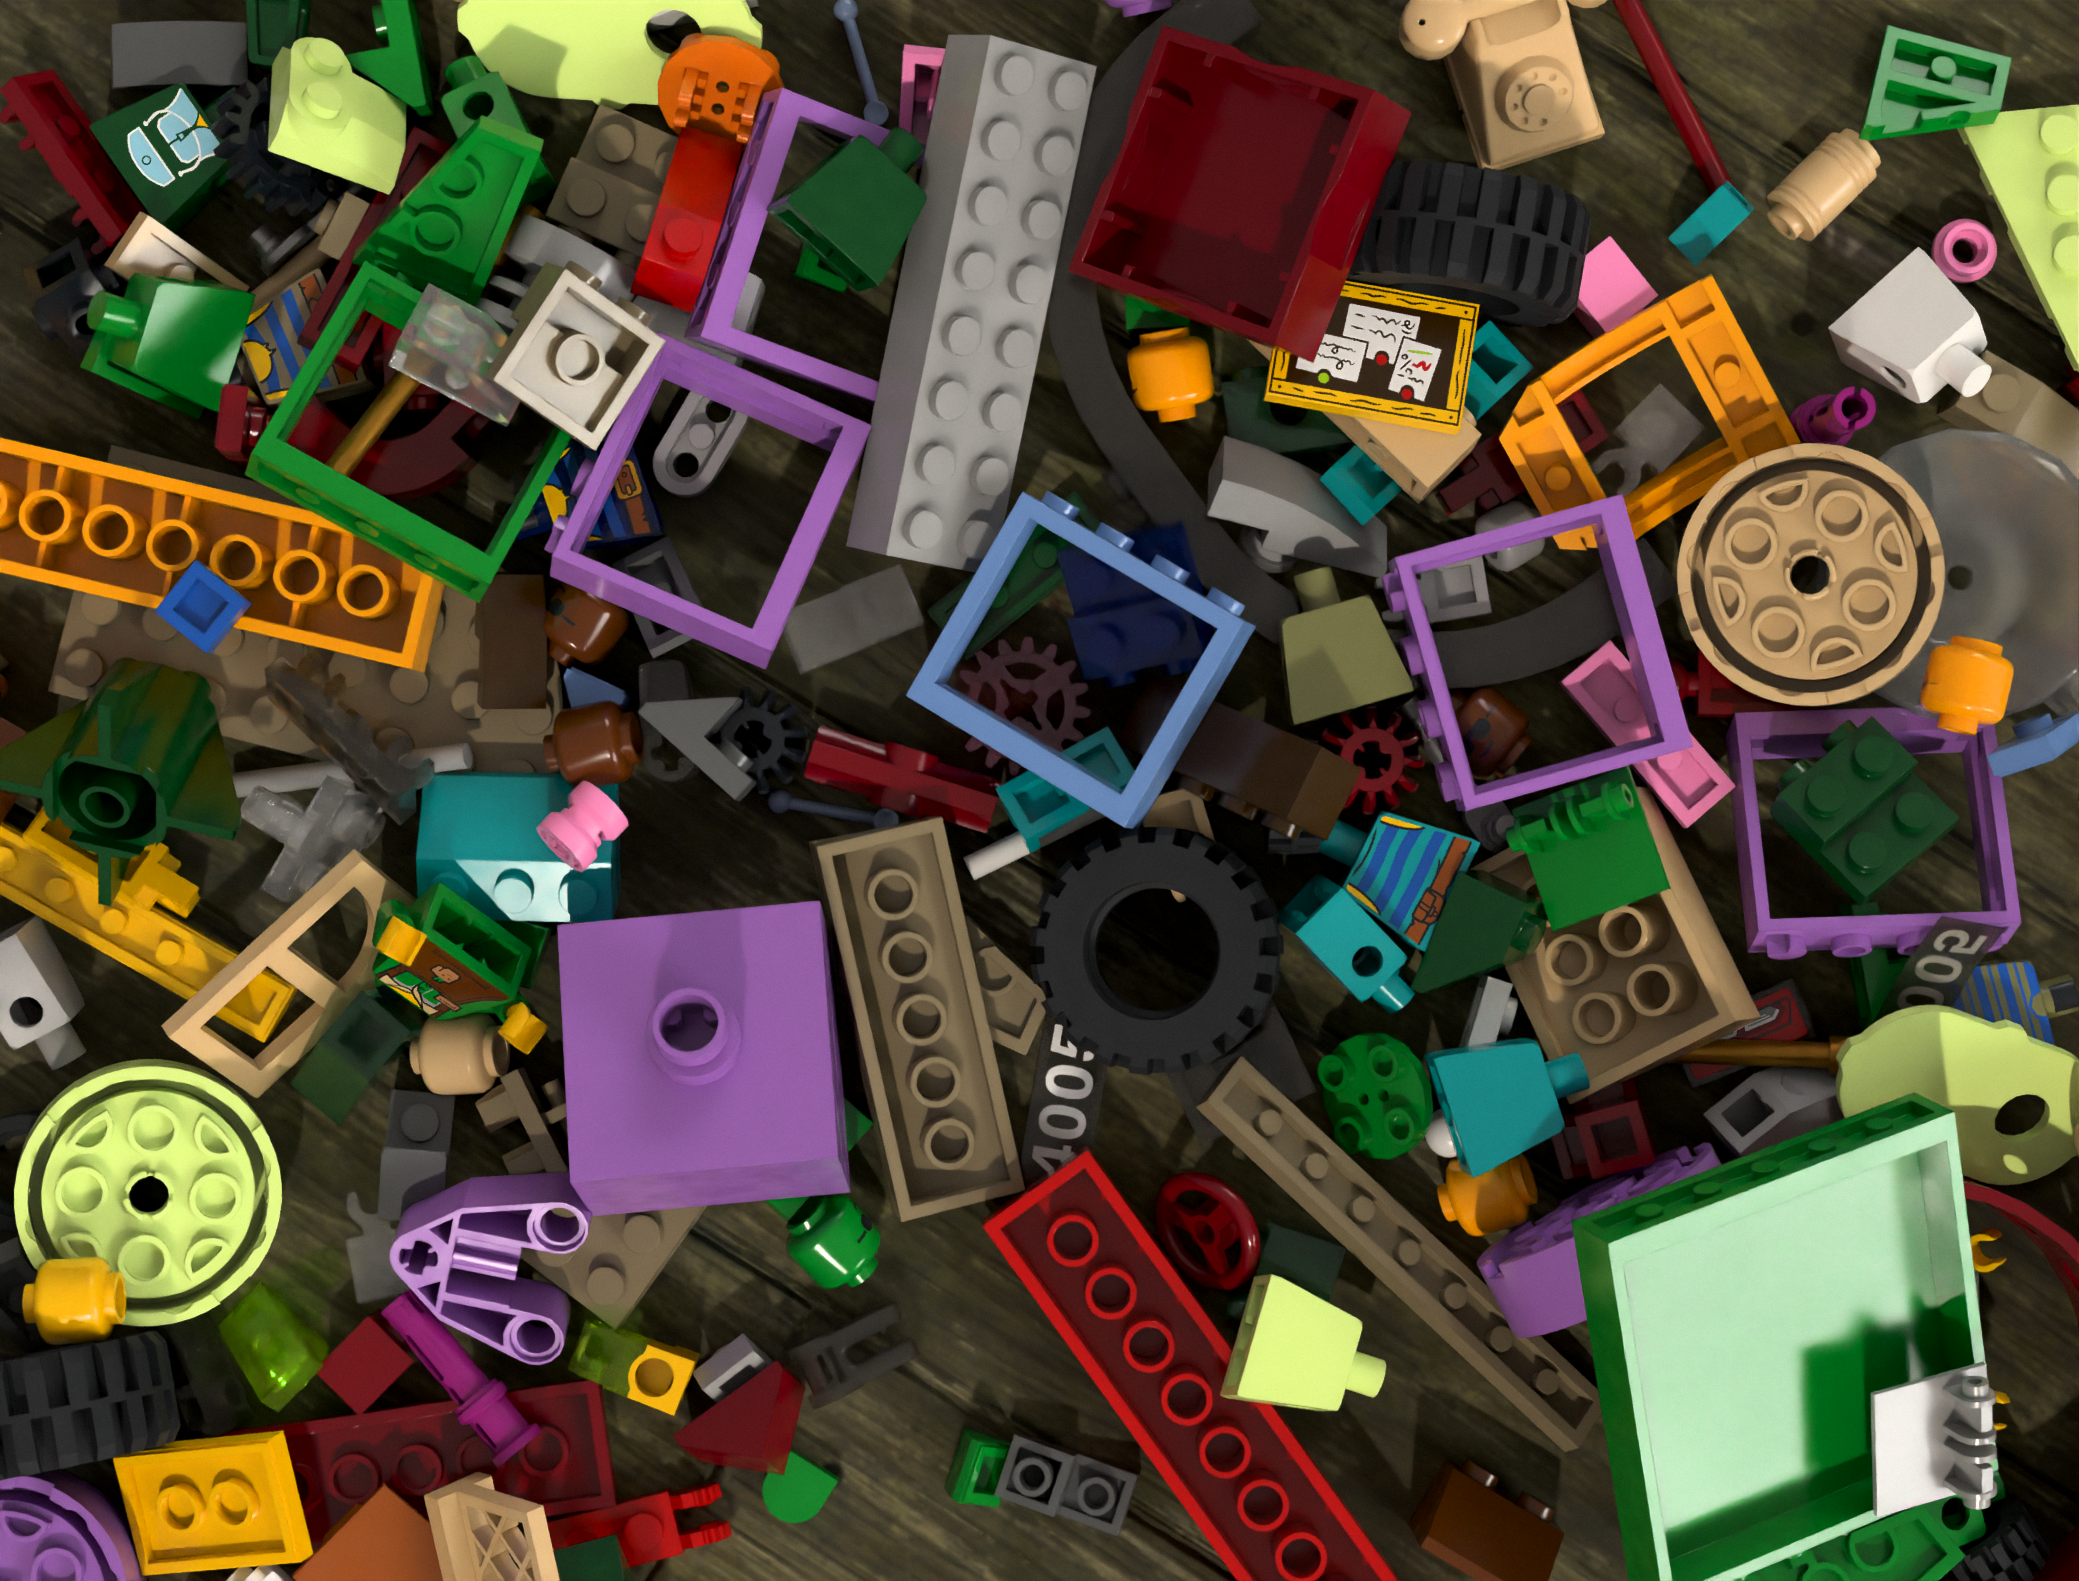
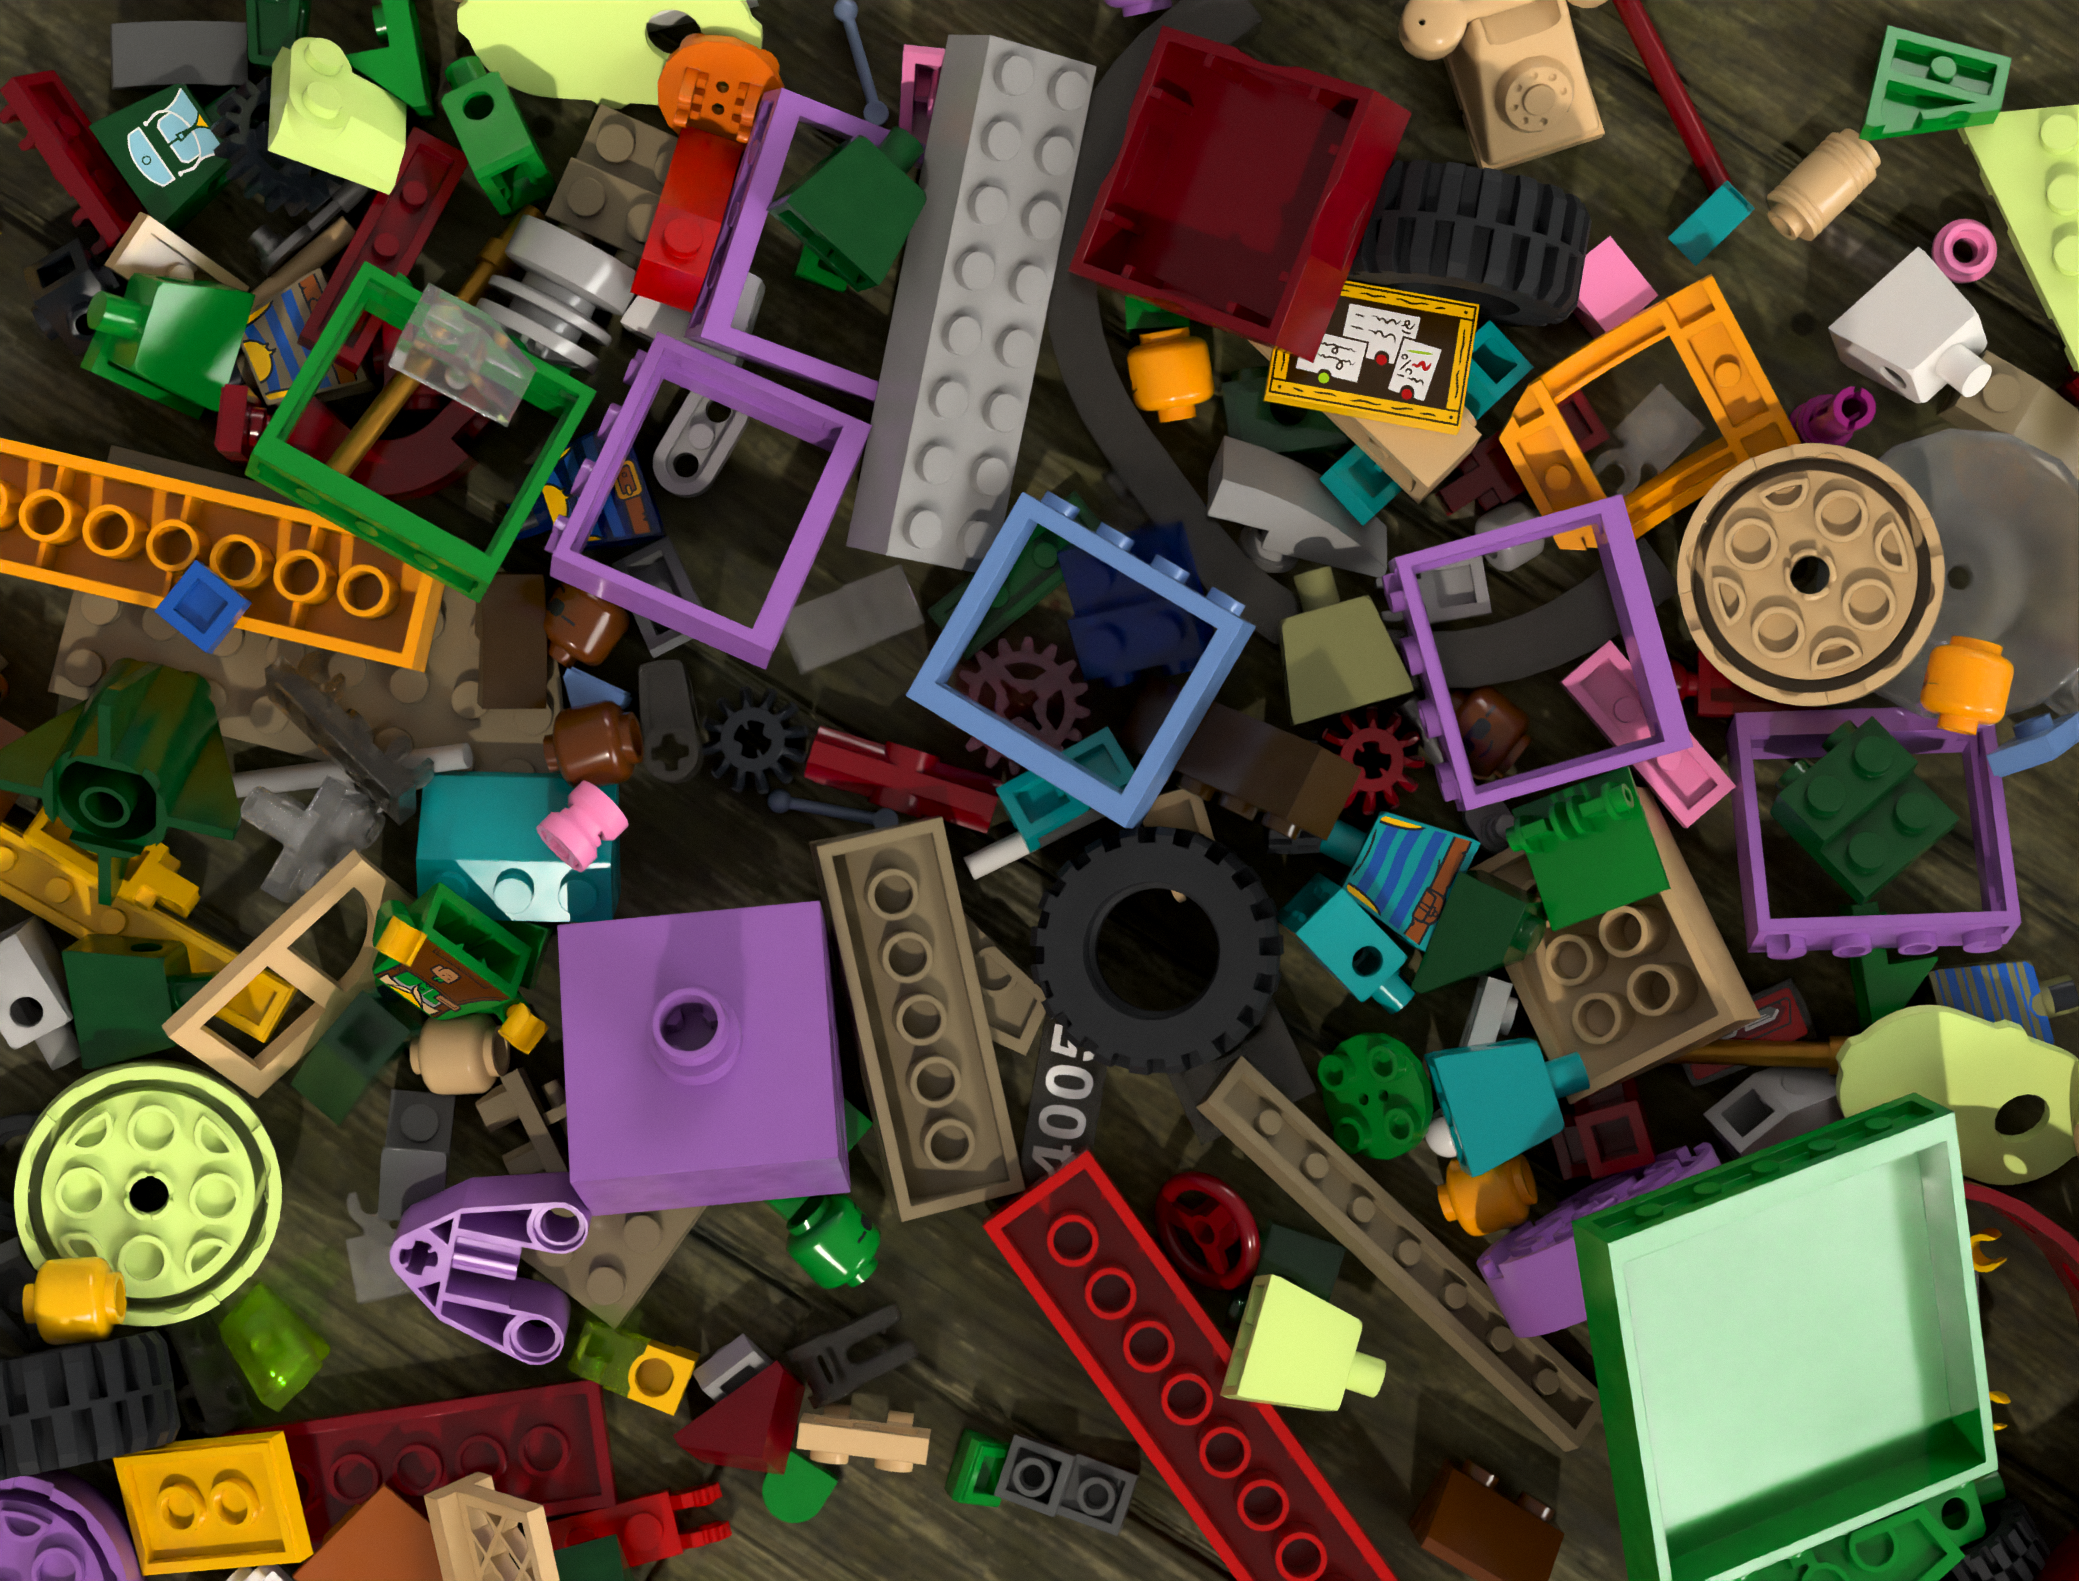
dark tan plate [313,191,372,261] -> none
dark red brick [314,1308,419,1416] -> none
green wing [352,115,544,310] -> none
magenta pin [381,1288,542,1468] -> none
plate [484,260,666,451] -> none
dark grey slope [638,697,757,802] -> none
clear smoke sticker [1871,916,2006,1025] -> none
hinge [1871,1362,1997,1517] -> none
none -> dark green torso [62,934,224,1069]
none -> tan plate [796,1402,931,1473]

